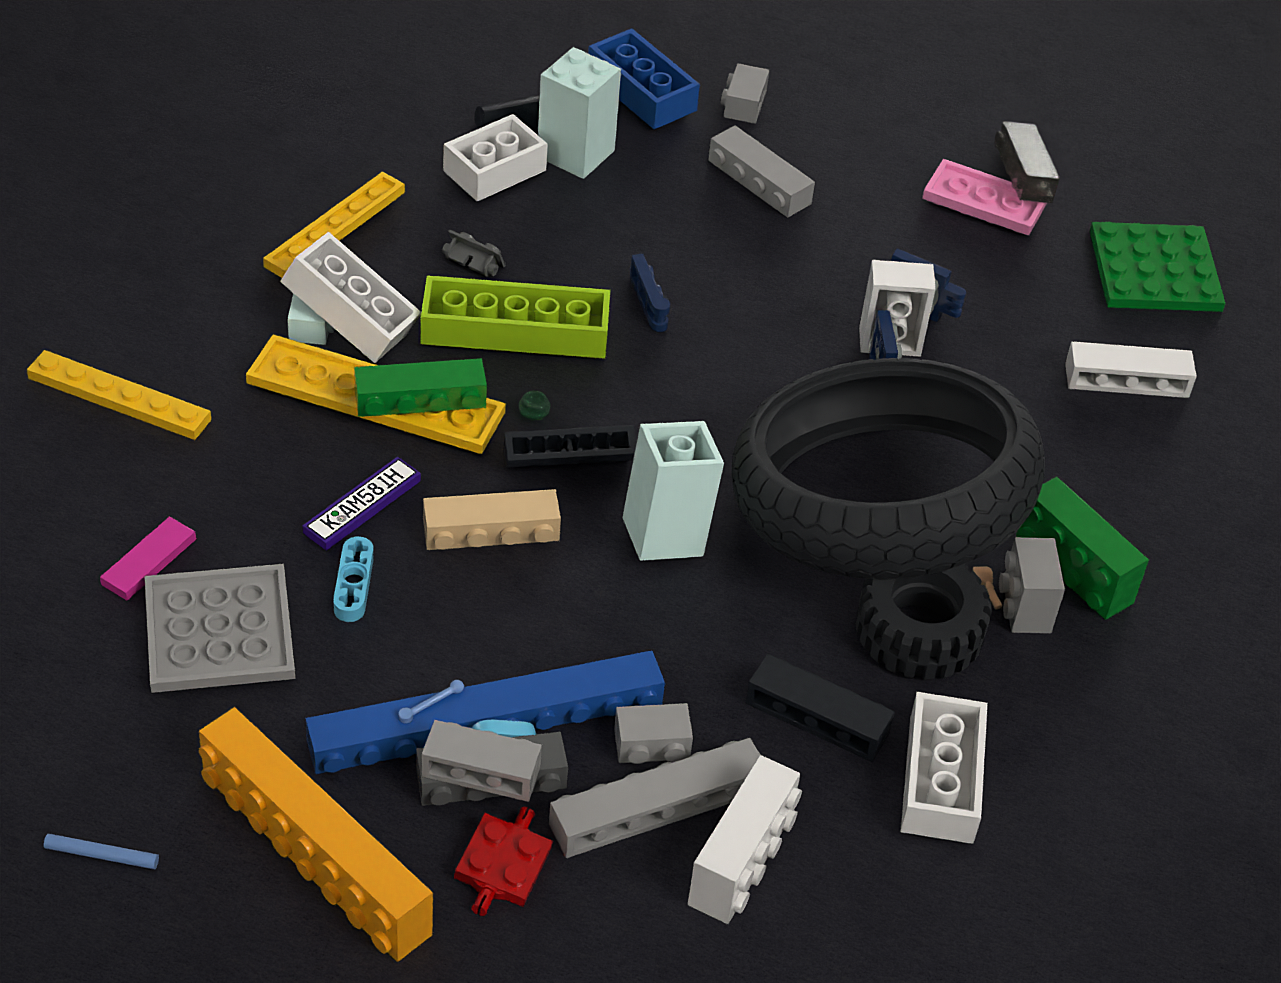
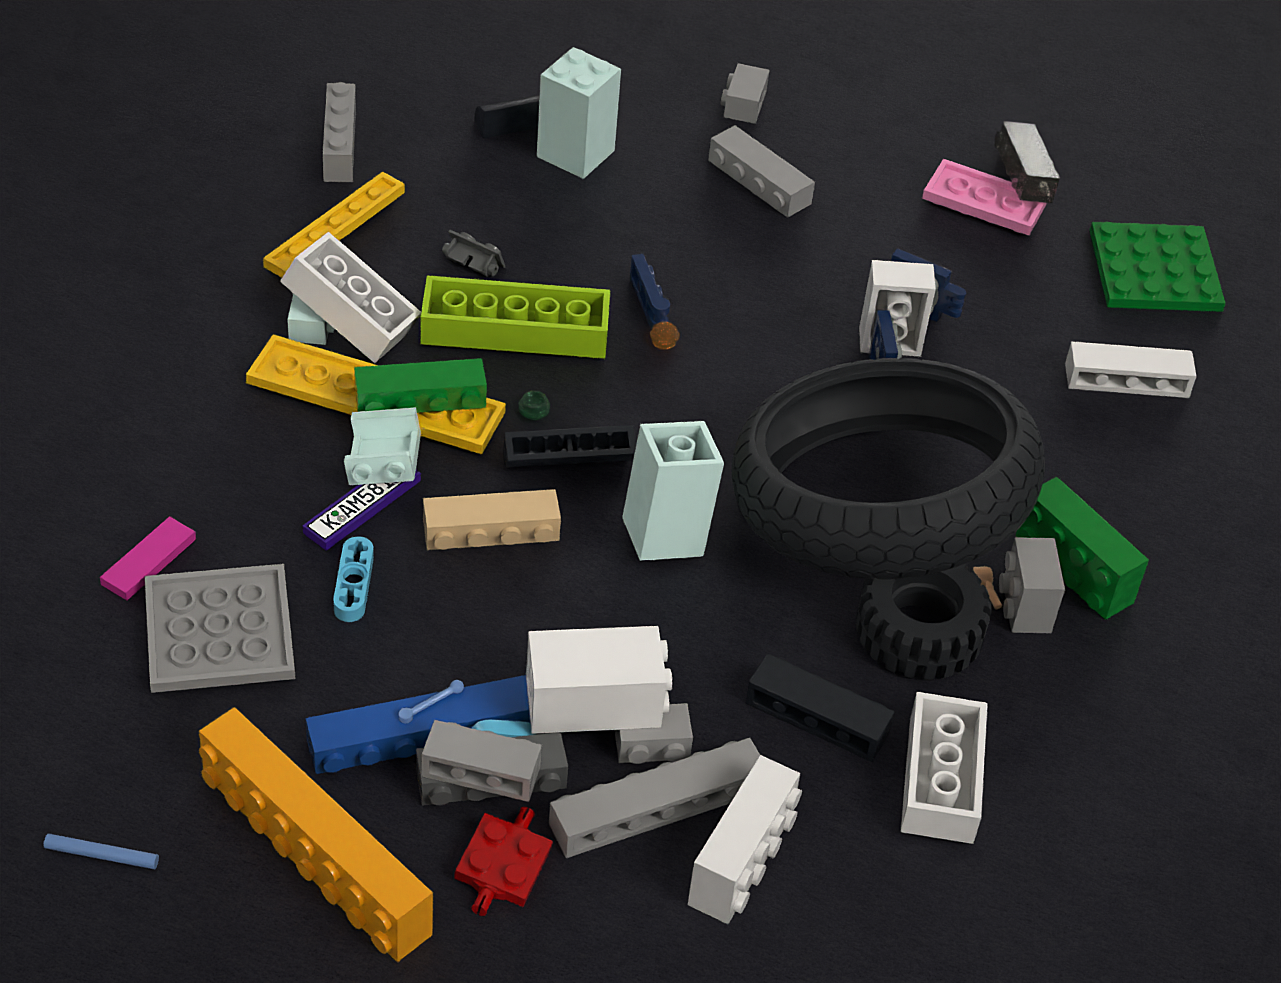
yellow plate [27,350,211,440] -> none
white brick [443,114,547,201] -> none
blue brick [588,28,700,129] -> none
none -> light grey brick [323,82,356,182]
none -> light aqua panel [344,407,421,485]
none -> white brick [526,626,672,734]
none -> clear orange plate [650,321,680,349]

